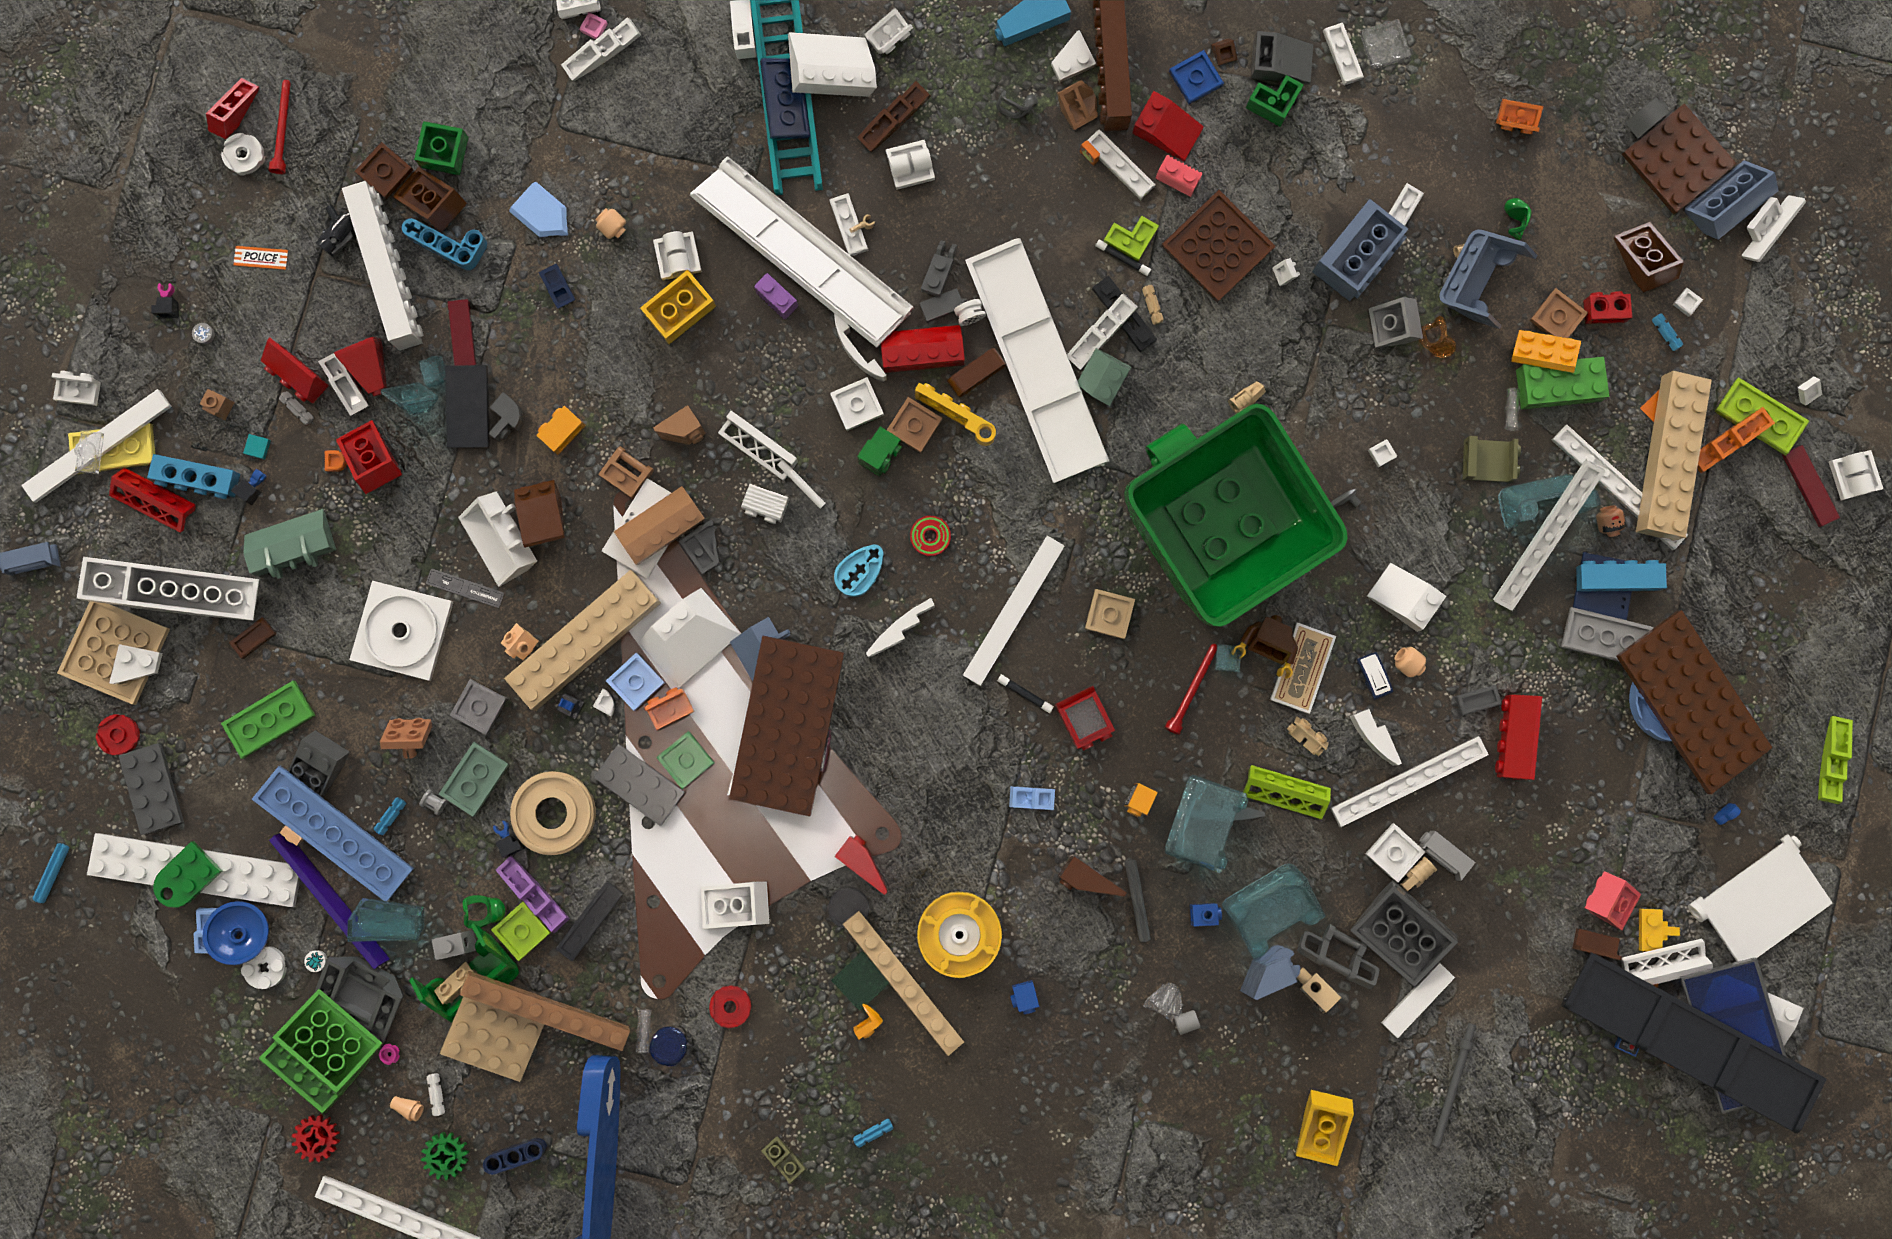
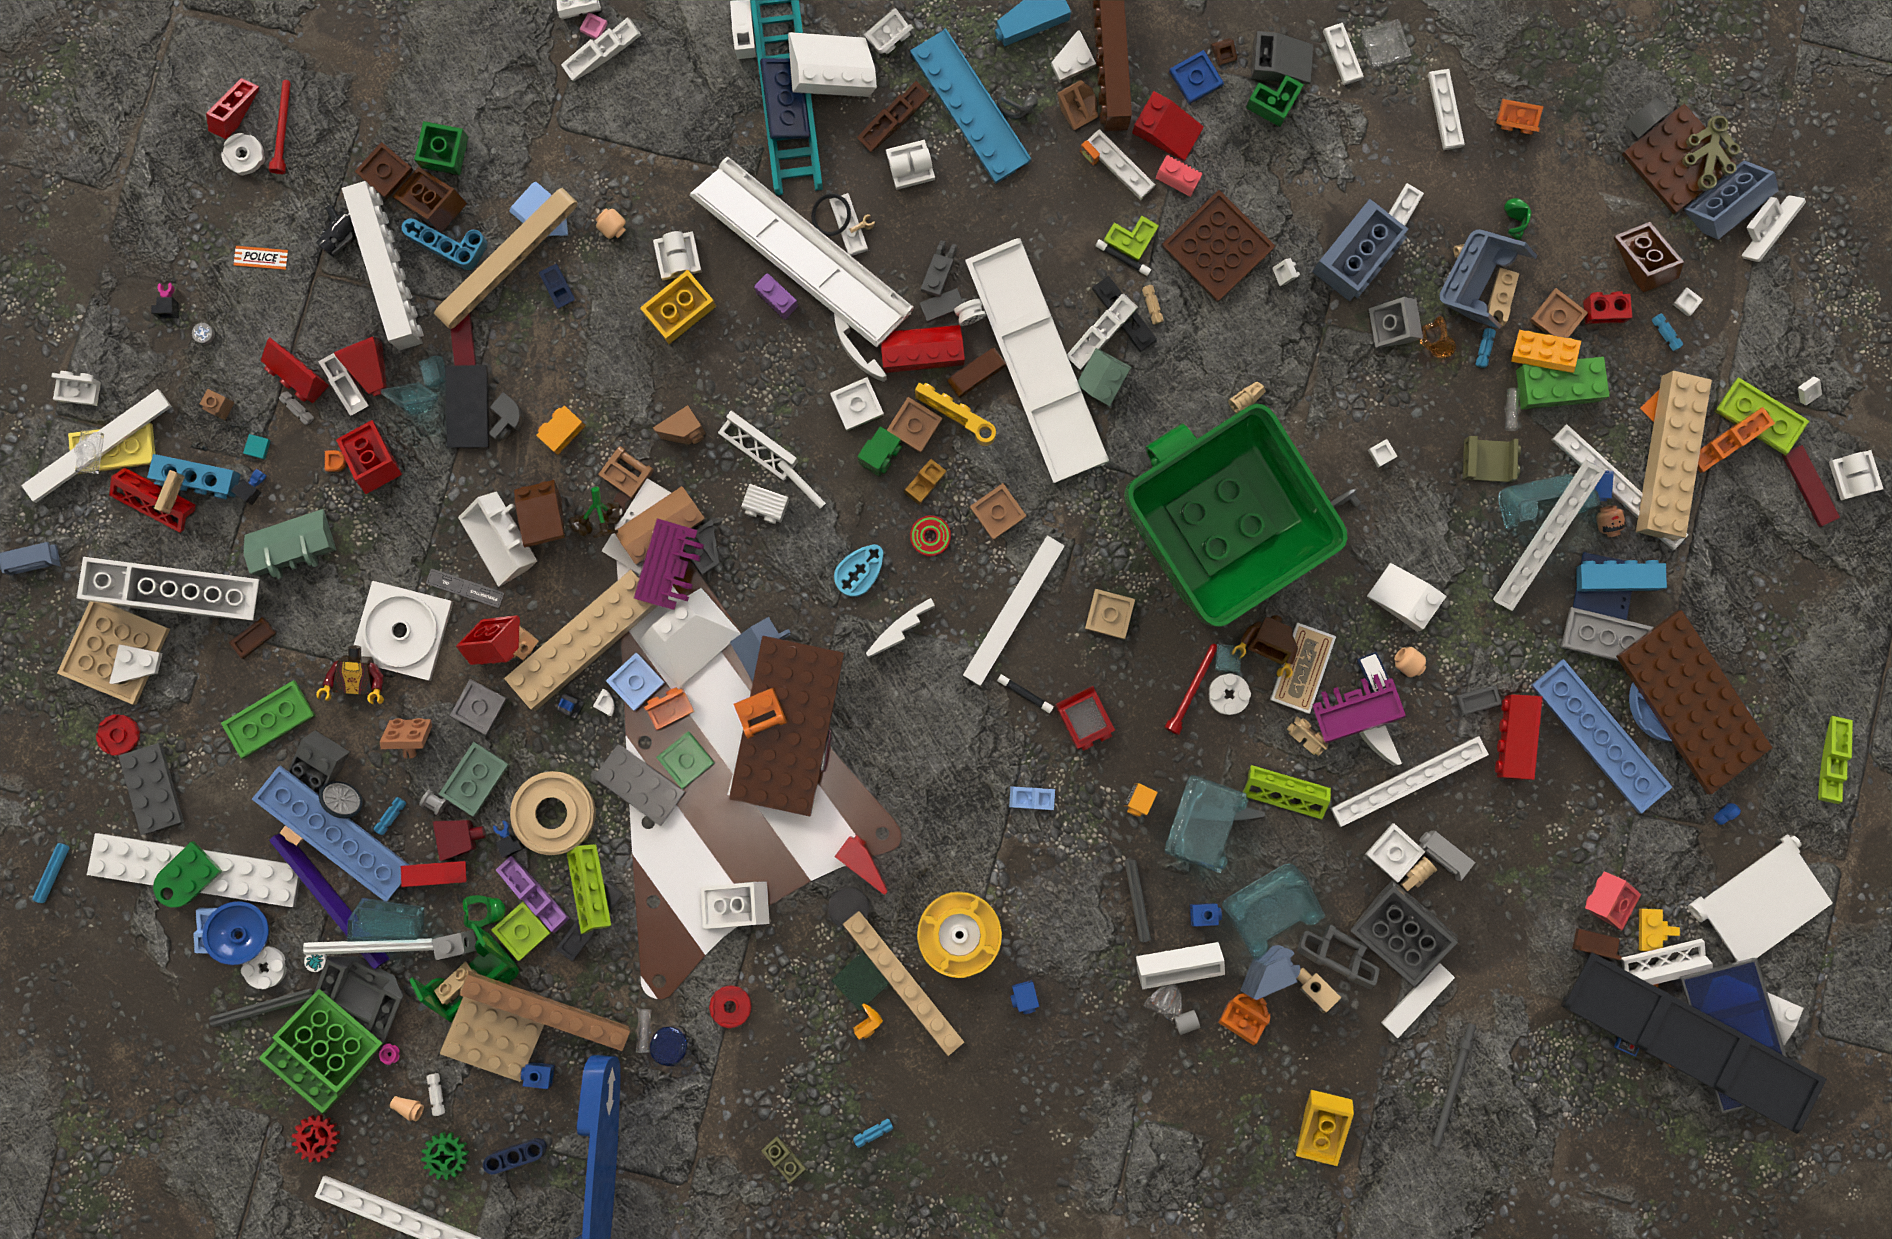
reddish brown slope [1058,856,1126,896] -> none
none -> tan tile [154,470,185,514]
none -> dark grey axle [209,989,313,1027]
none -> white axle [303,938,433,955]
none -> torso [316,645,384,704]
none -> light grey wheel [319,781,363,819]
none -> red slope [401,861,466,887]
none -> dark red torso [433,820,486,861]
none -> tan beam [434,188,578,329]
none -> red slope [456,615,520,665]
none -> blue brick [521,1062,555,1089]
none -> lime fence [567,844,611,934]
none -> dark brown plant [568,487,624,538]
none -> magenta hinge [633,518,704,610]
none -> orange plate [733,688,787,739]
none -> black tyre [811,193,851,236]
none -> pearl gold slope [904,459,947,505]
none -> dark azure plate [910,28,1031,184]
none -> medium nougat plate [969,483,1027,540]
none -> white brick [1136,942,1225,989]
none -> white plate [1209,673,1251,715]
none -> orange slope [1218,993,1270,1045]
none -> magenta hinge [1312,674,1406,743]
none -> white tile [1428,69,1465,150]
none -> dark azure axle [1476,328,1496,368]
none -> tan plate [1488,268,1519,327]
none -> medium blue plate [1530,659,1672,814]
none -> blue brick [1590,470,1614,501]
none -> olive plant [1682,116,1740,191]

